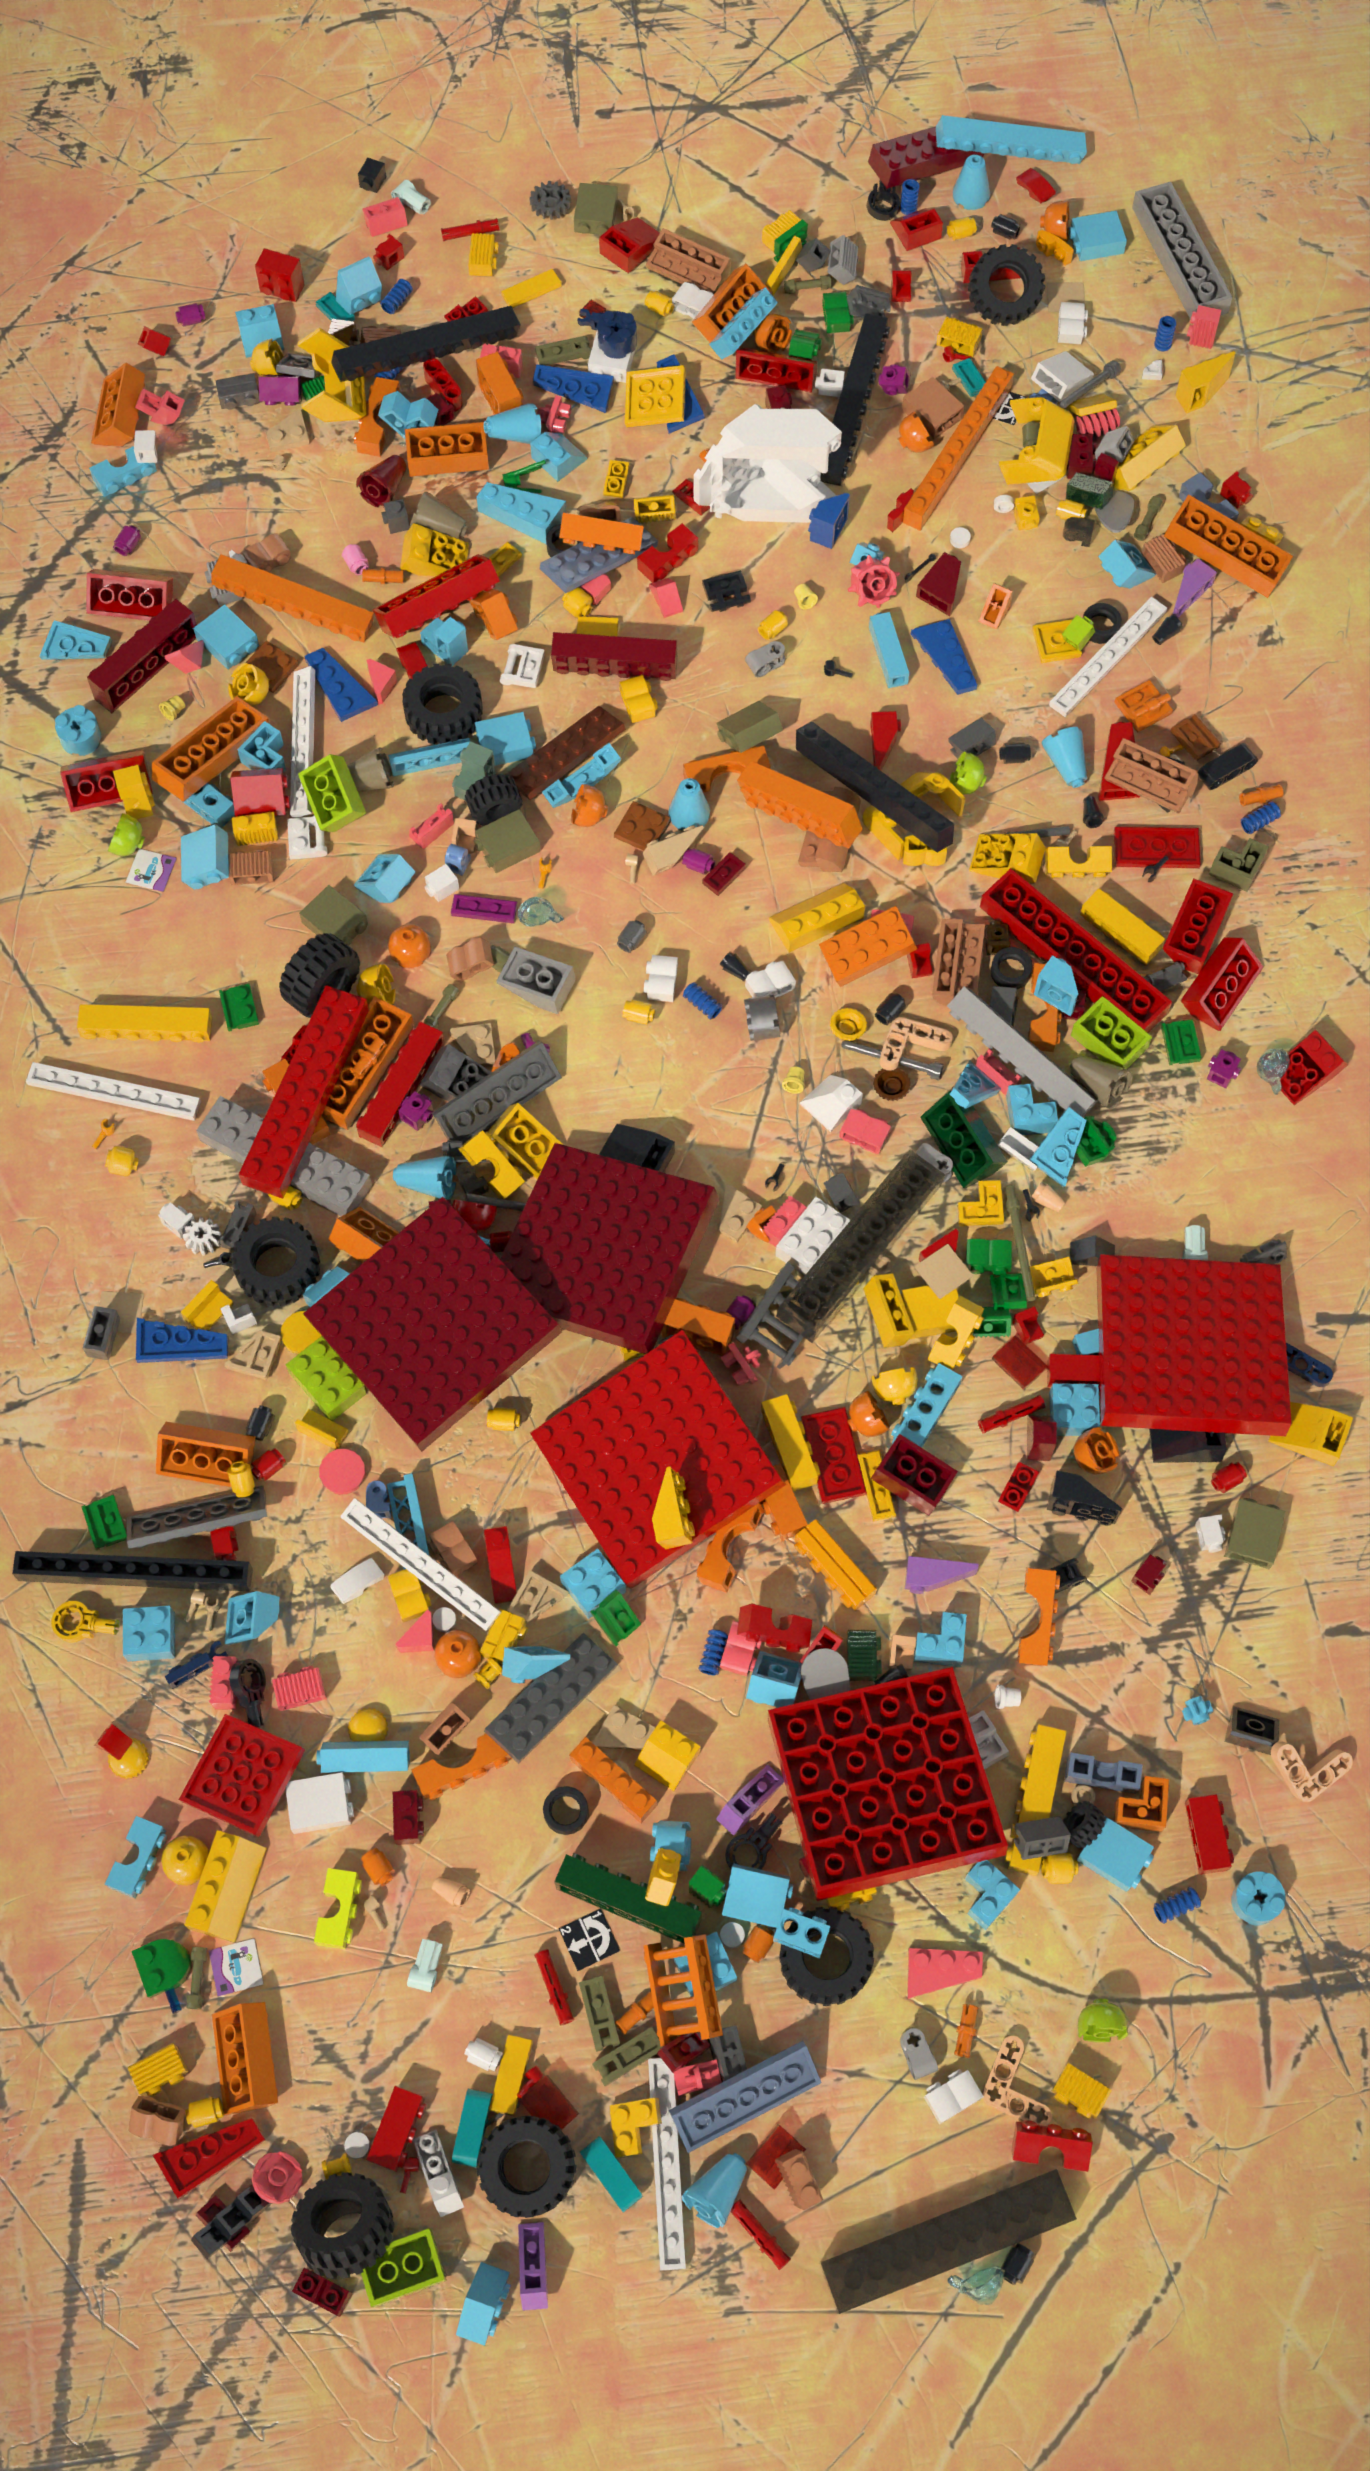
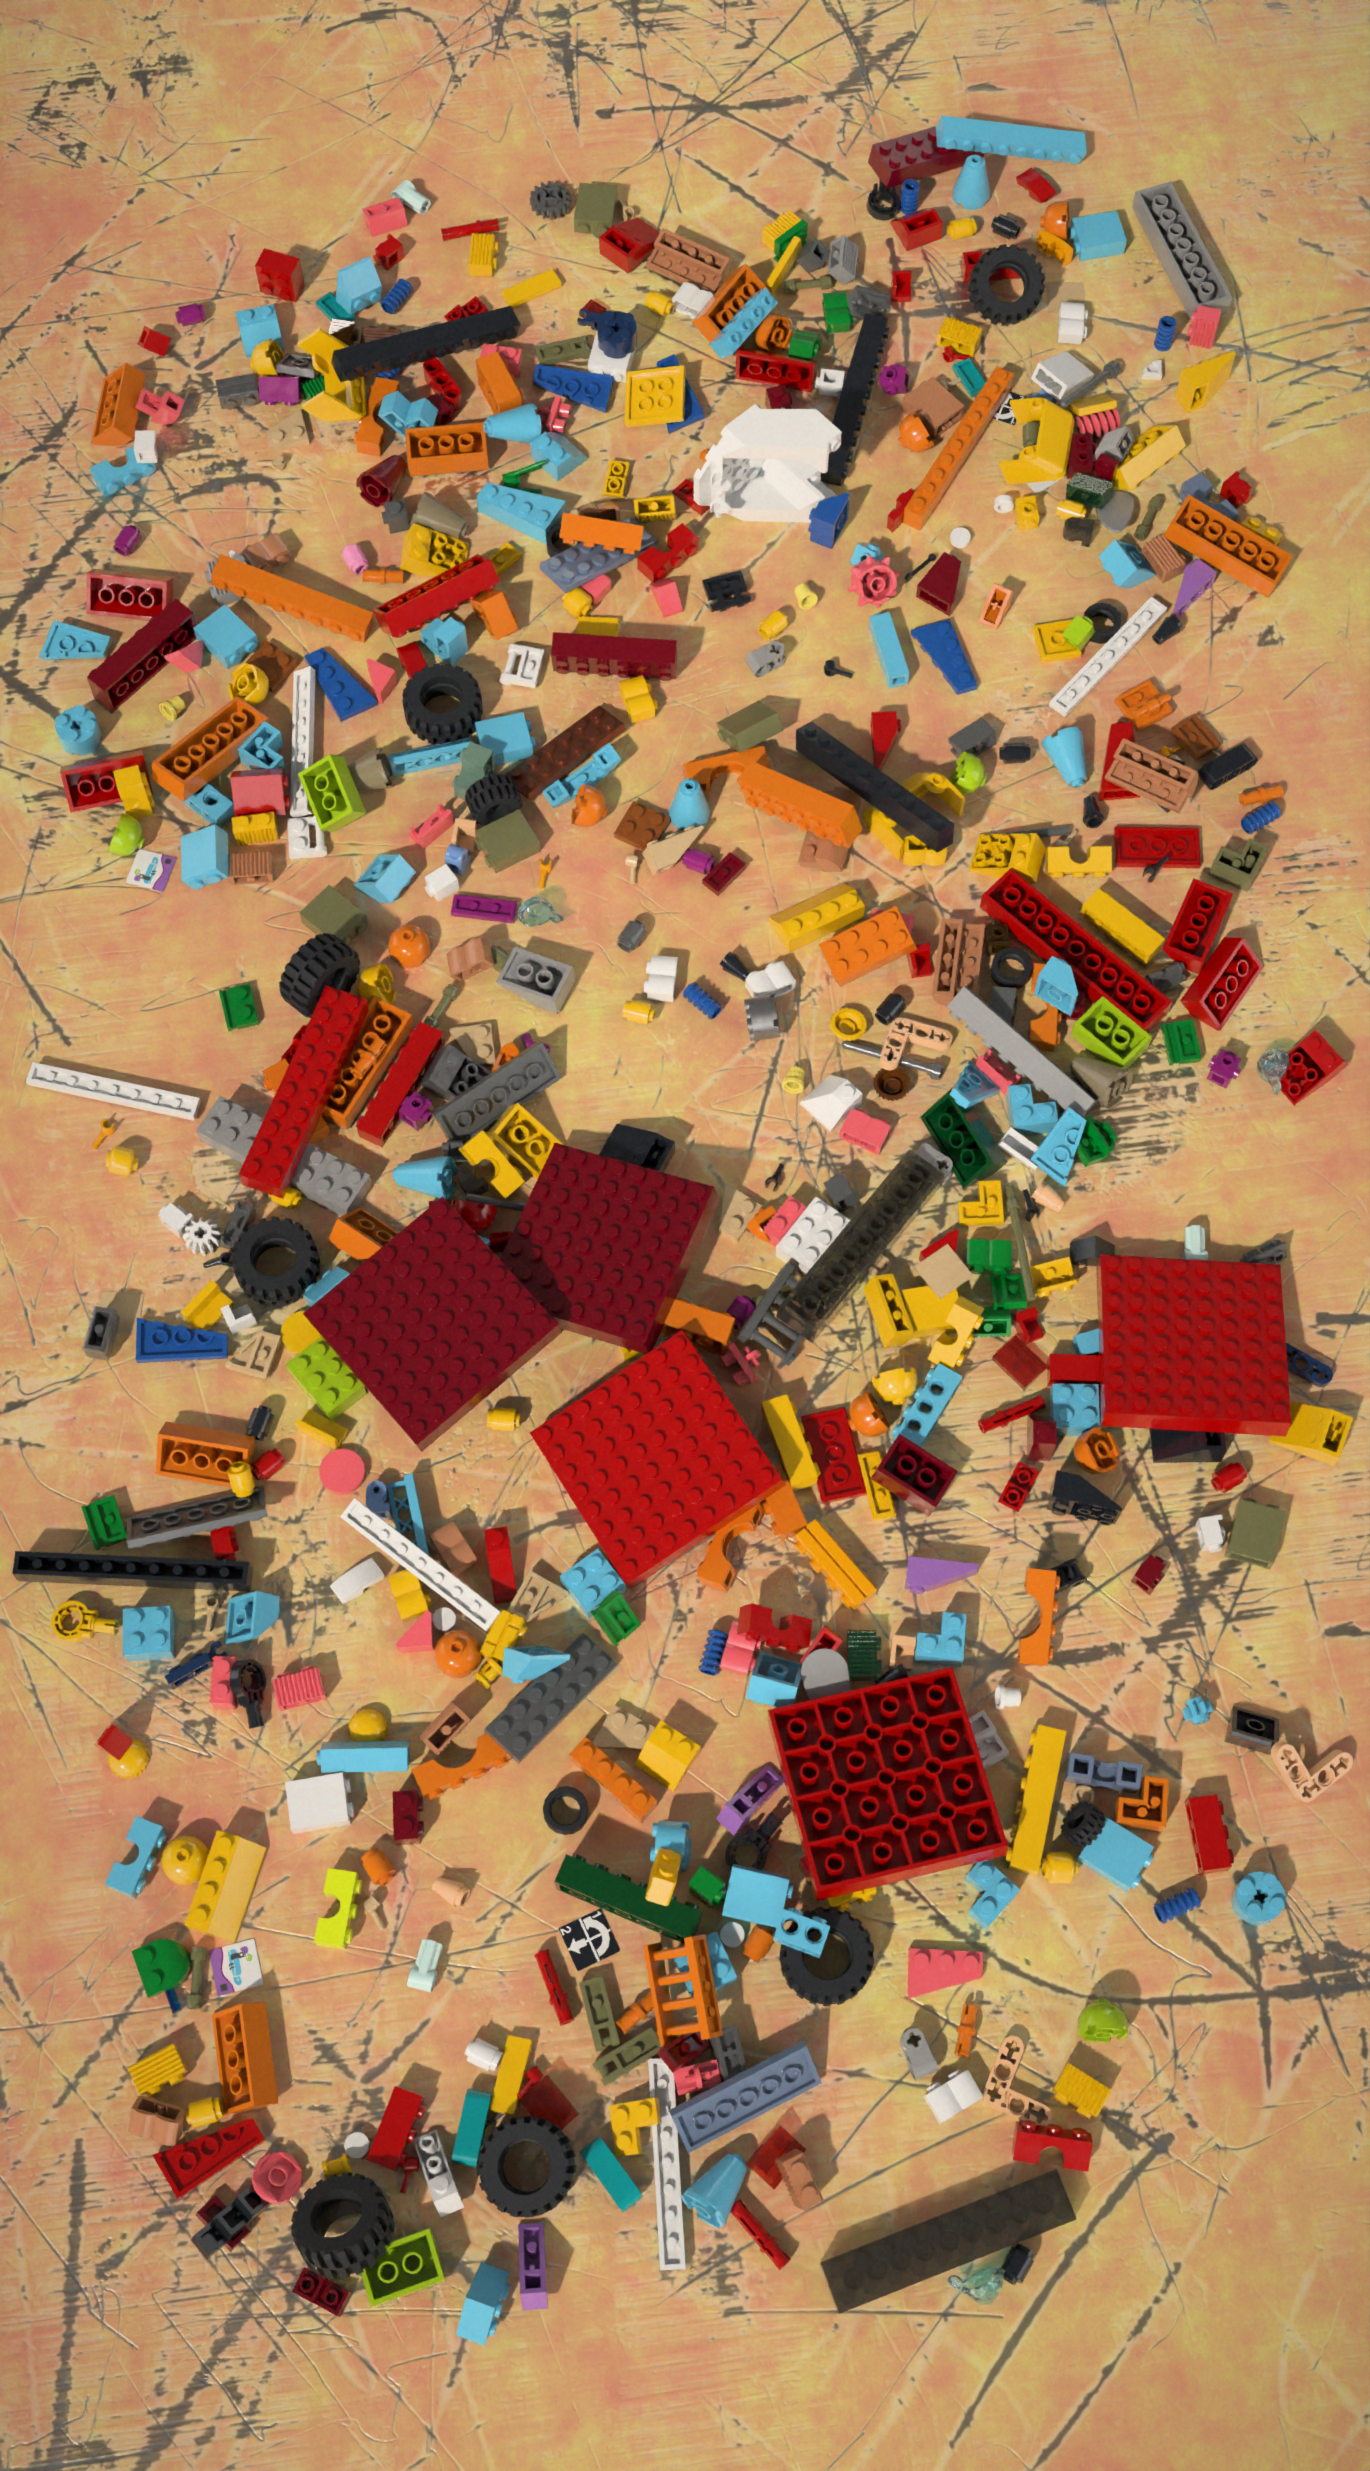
yellow brick [77,1004,213,1043] -> none
red plate [178,1714,305,1837] -> none
tan hand [183,1591,207,1622] -> none
black brick [358,157,386,193] -> none
yellow slope [652,1467,695,1549] -> none
dark grey hinge [1014,1816,1071,1860] -> none

